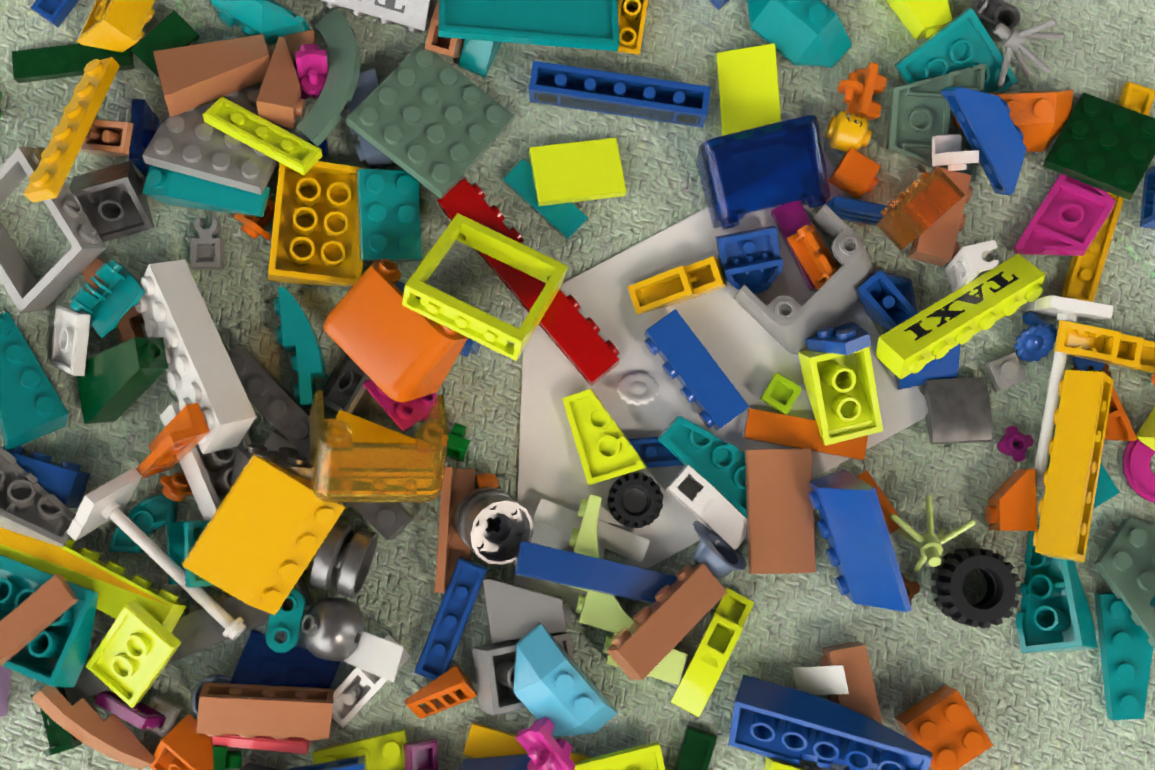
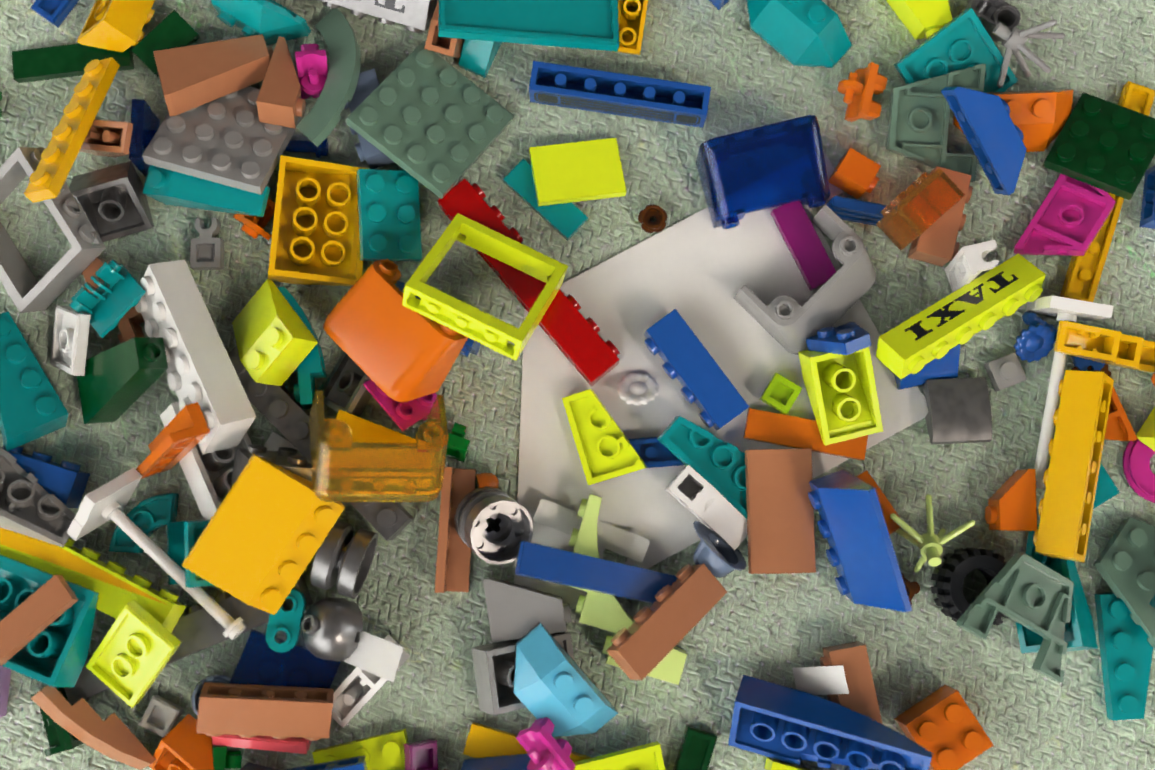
magenta tile [95,691,166,730] -> none
orange plate [160,473,193,502] -> none
neon yellow tile [202,96,322,175] -> none
nougat tile [285,30,316,67] -> none
orange slope [404,665,477,719] -> none
blue tile [414,556,489,680] -> none
black tyre [607,473,663,528] -> none
yellow slope [627,256,727,315] -> none
neon yellow slope [671,588,755,717] -> none
neon yellow tile [716,43,783,140] -> none
blue slope [716,225,784,294] -> none
orange hinge [787,224,839,290] -> none
yellow head [825,111,872,152] -> none
blue slope [856,269,918,331] -> none
white bracket [932,134,979,171] -> none
magenta plate [997,426,1034,462] -> none
none -> neon yellow slope [232,279,318,386]
none -> reddish brown plate [638,205,667,233]
none -> sand green wing [955,552,1074,683]

